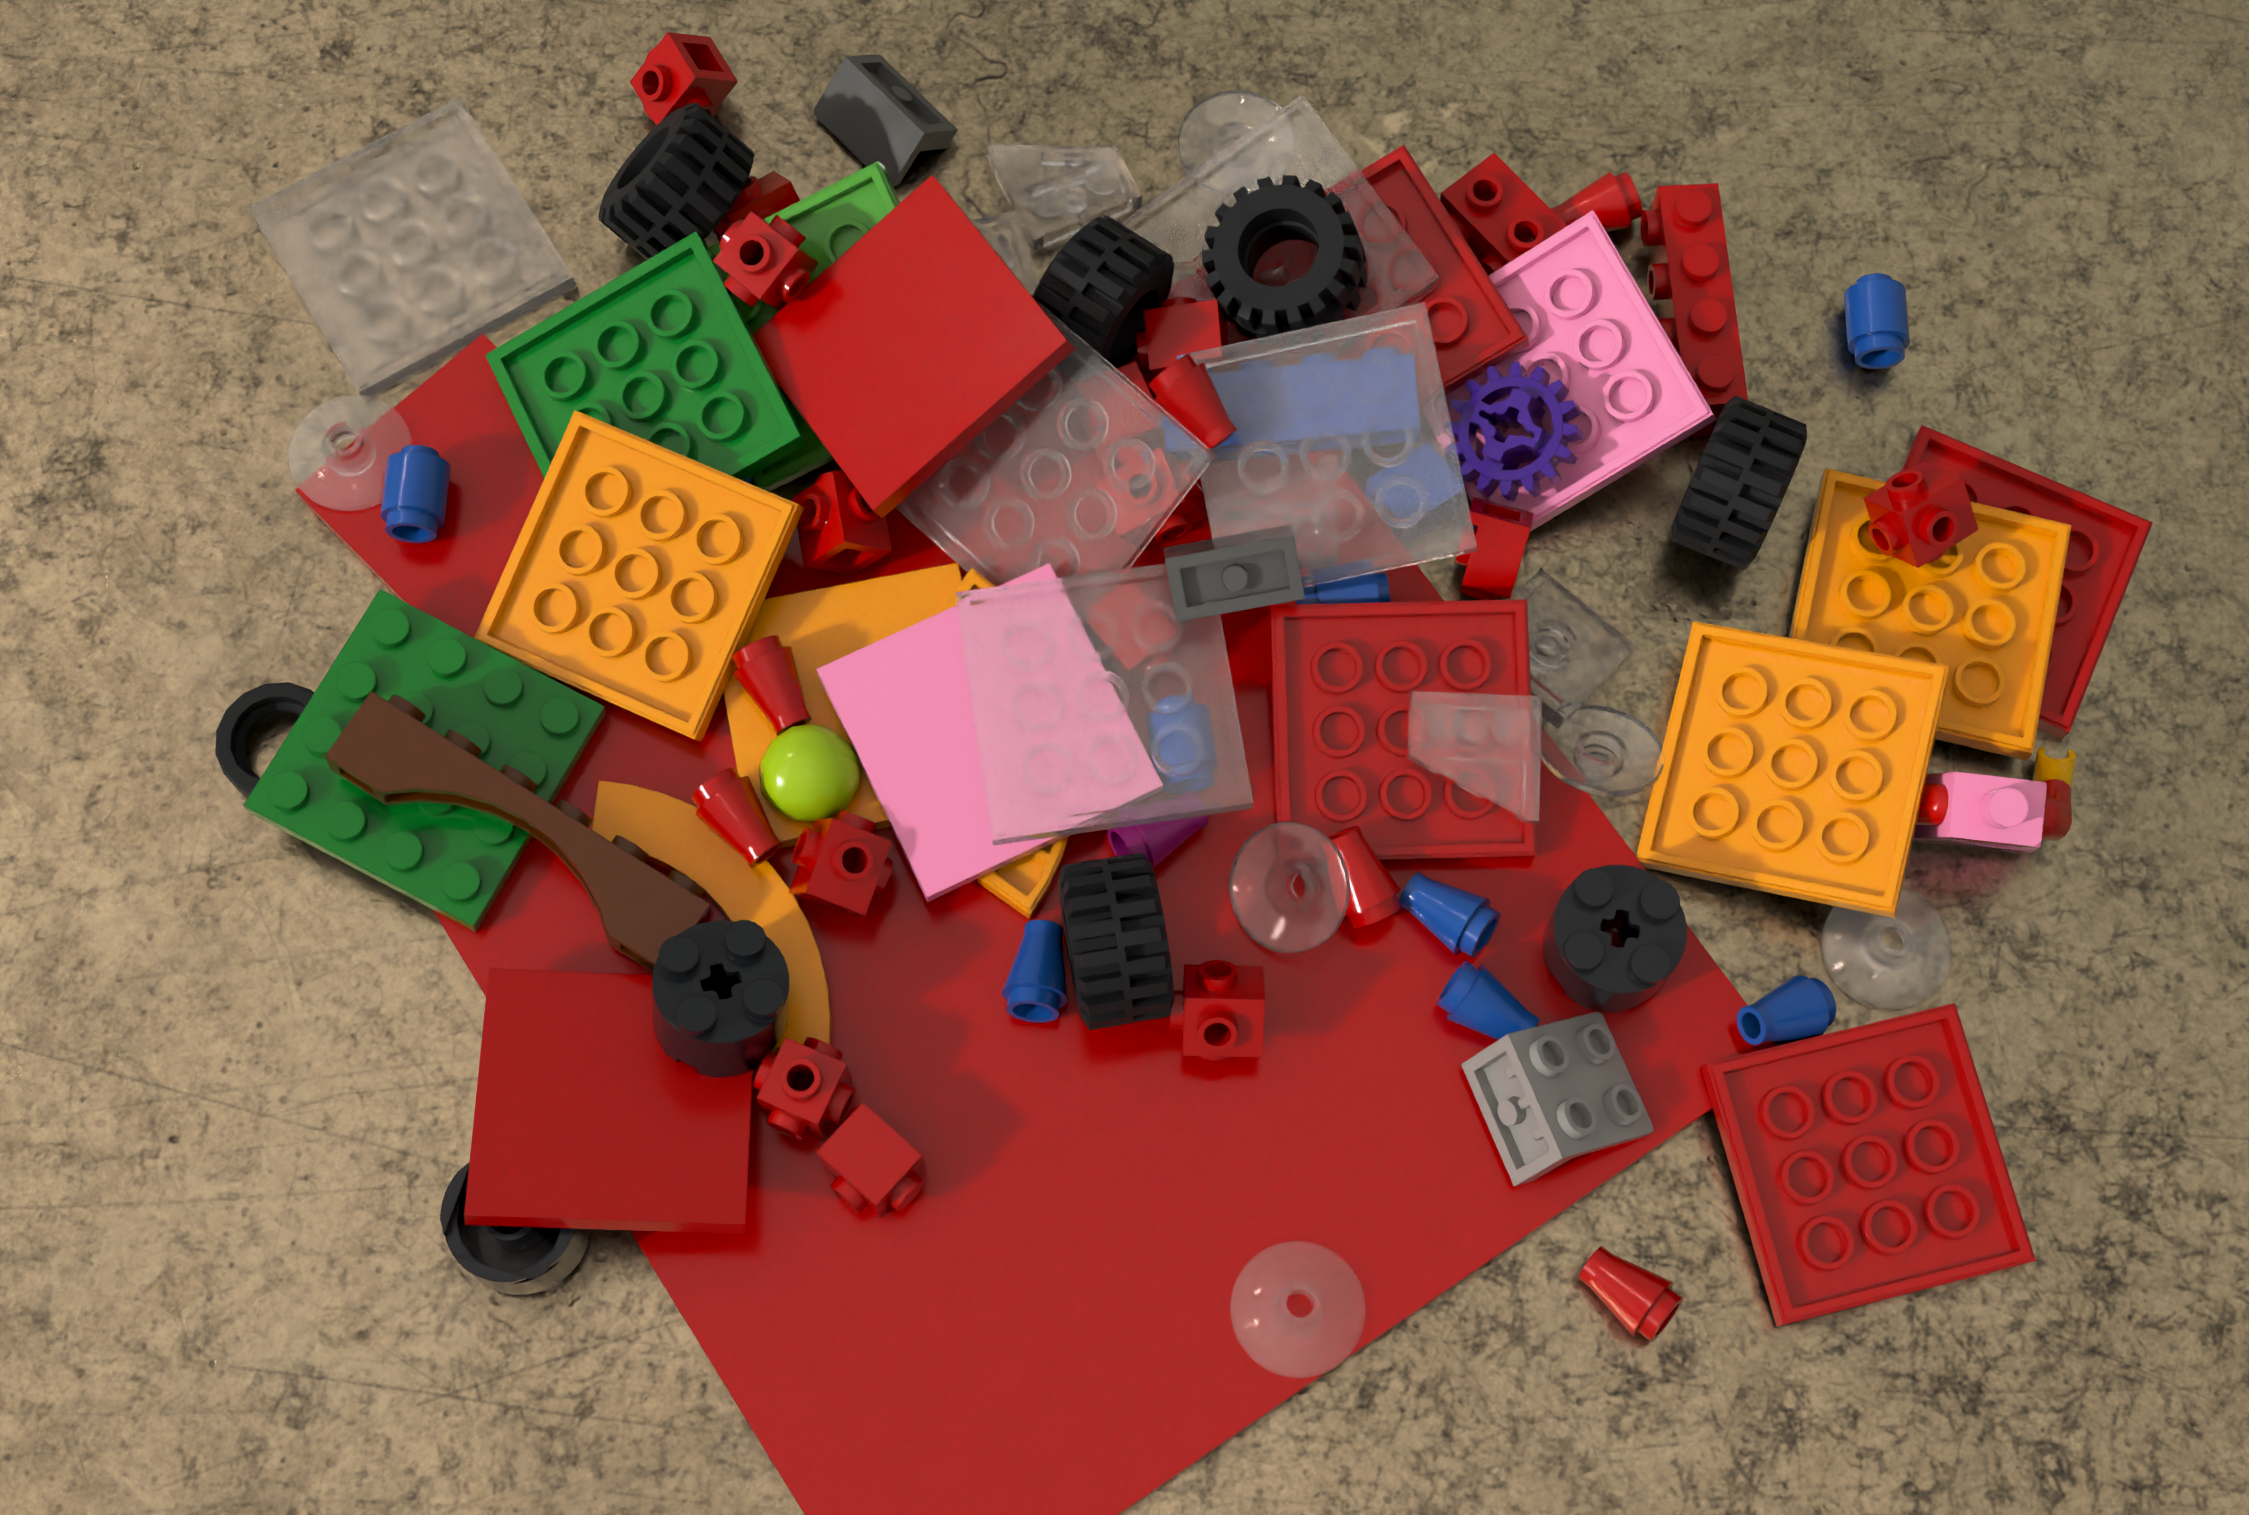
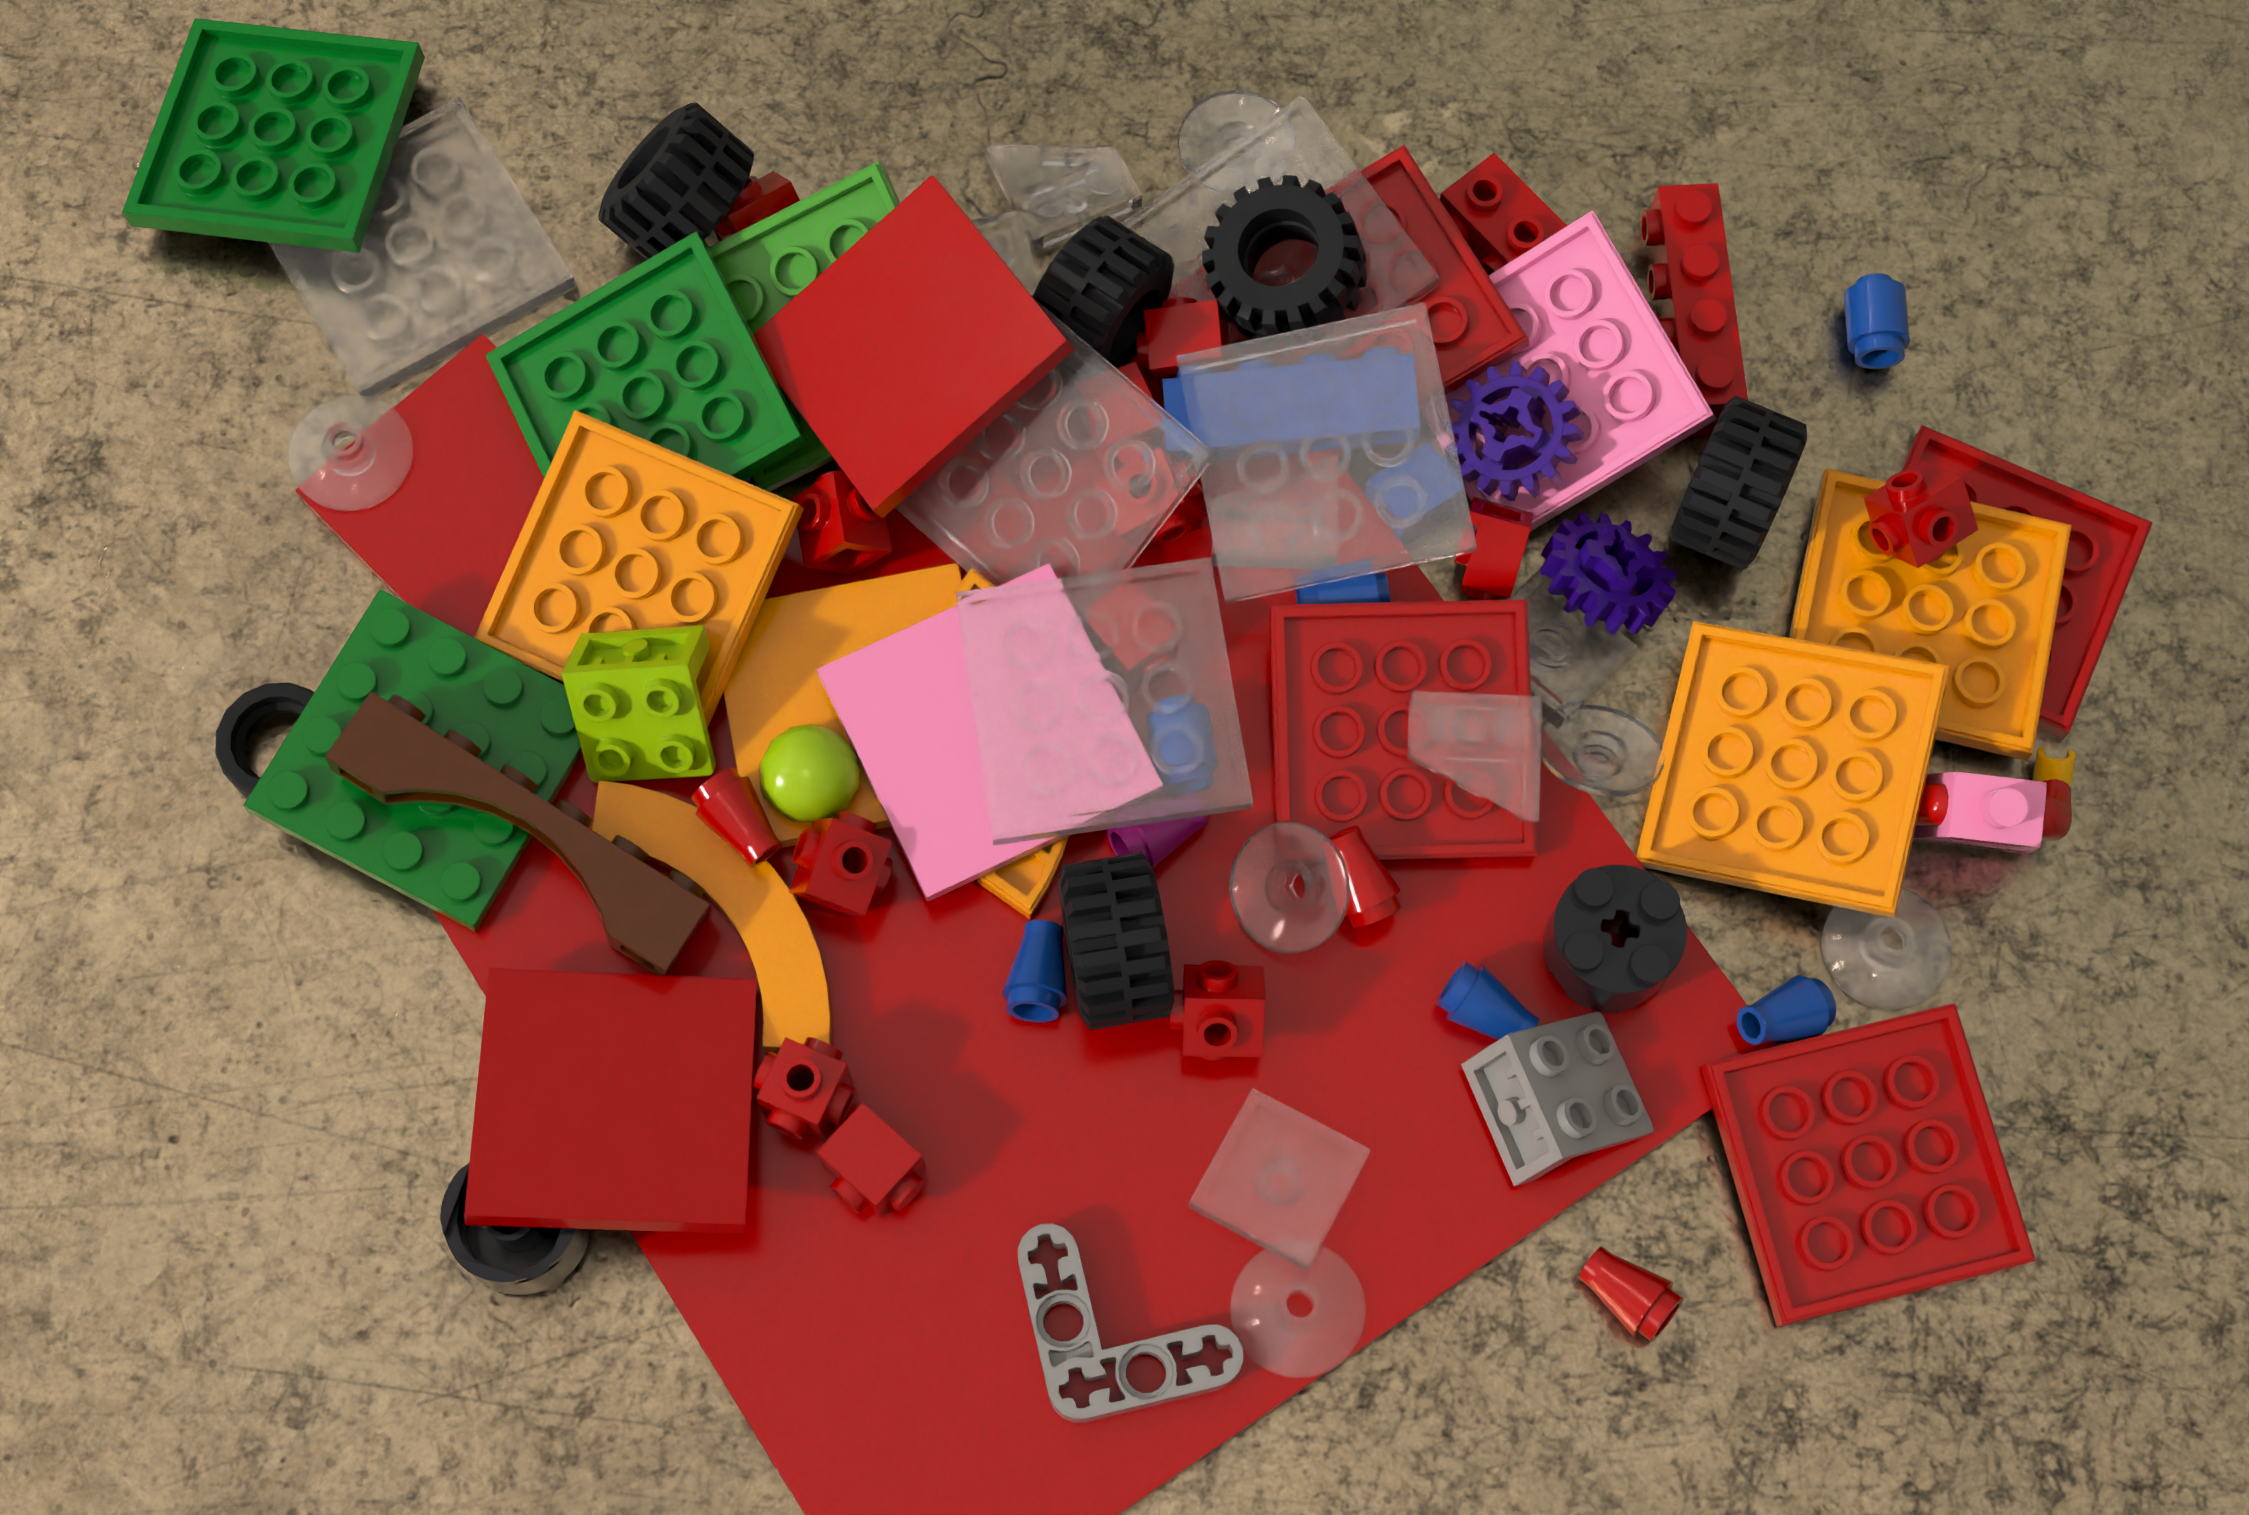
blue brick [381,445,451,543] -> none
red brick [630,32,738,126] -> none
black brick [652,920,789,1078] -> none
red brick [713,211,819,311] -> none
red cone [732,635,812,736] -> none
dark grey panel [814,54,958,186] -> none
red cone [1148,354,1238,453] -> none
dark grey panel [1163,525,1305,622] -> none
blue cone [1399,872,1501,958] -> none
red cone [1550,172,1643,232] -> none
none -> green plate [122,18,425,253]
none -> lime bracket [561,625,716,783]
none -> light grey beam [1018,1223,1243,1423]
none -> clear plate [1189,1088,1371,1271]
none -> dark purple gear [1540,512,1677,634]

